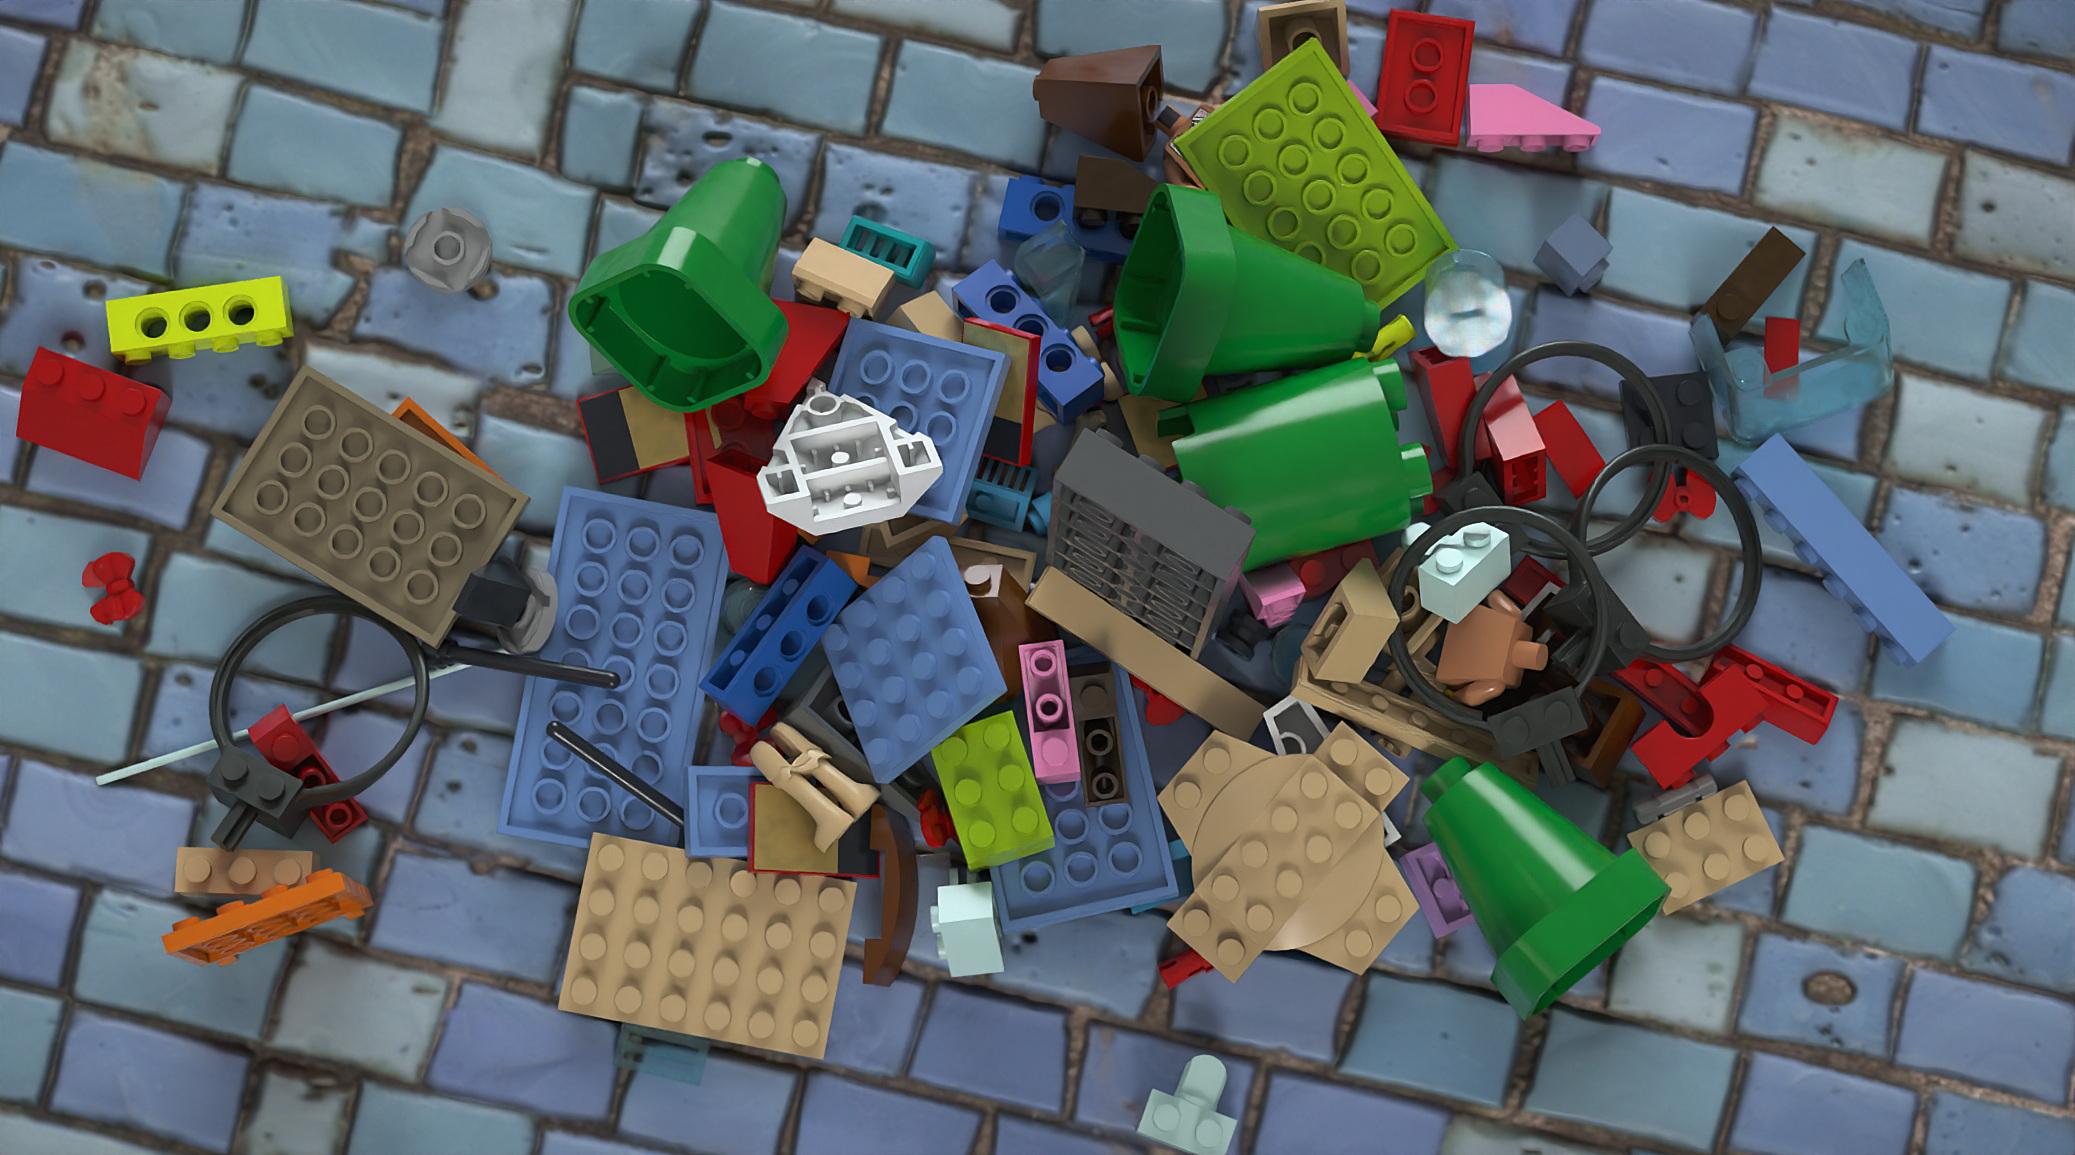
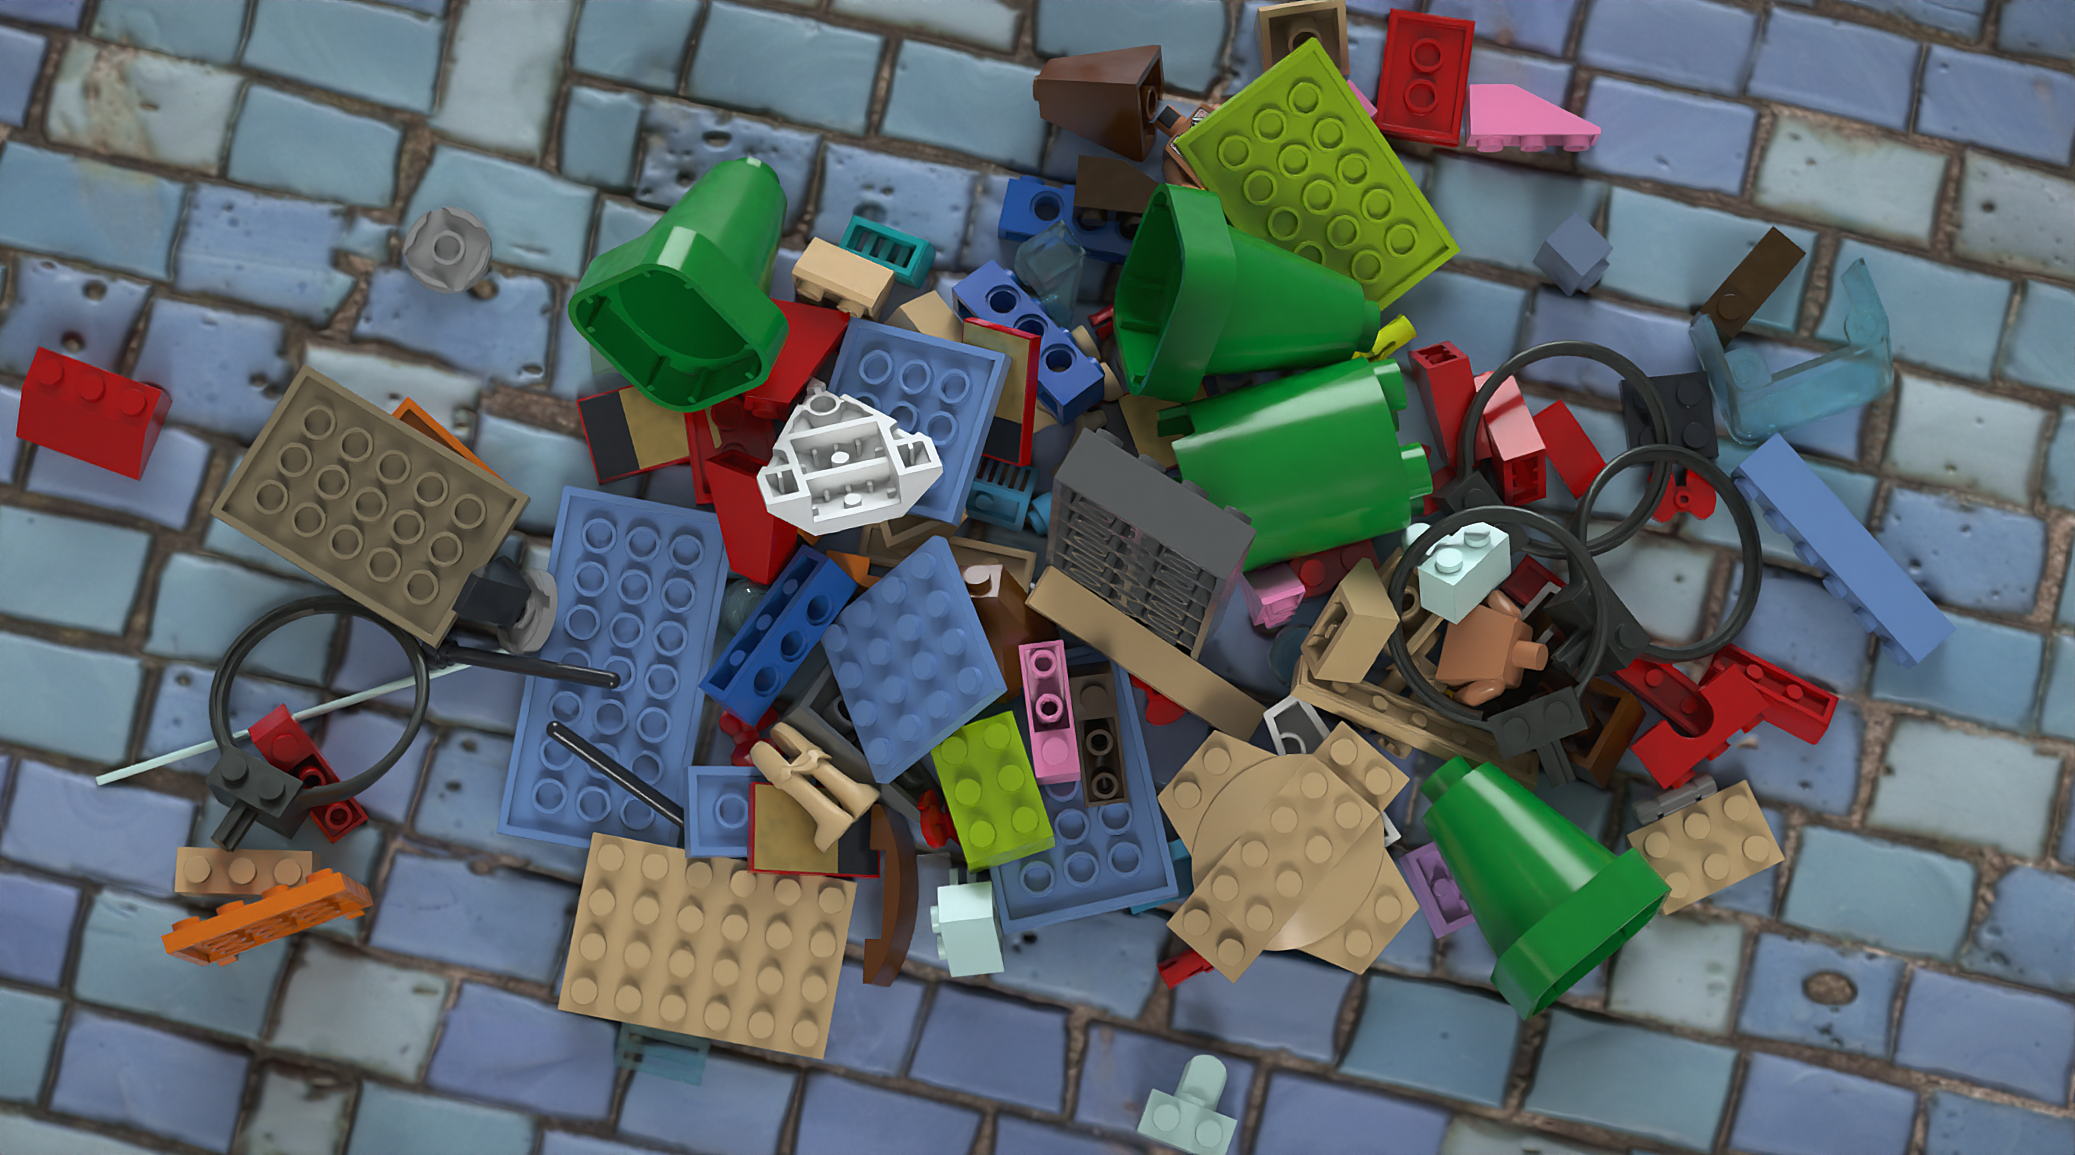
red piece [82,552,146,625] -> none
neon yellow brick [105,276,294,365] -> none
black wheel [1214,608,1270,662] -> none
clear light blue cylinder [1422,249,1511,357] -> none
red sticker [1762,317,1800,401] -> none

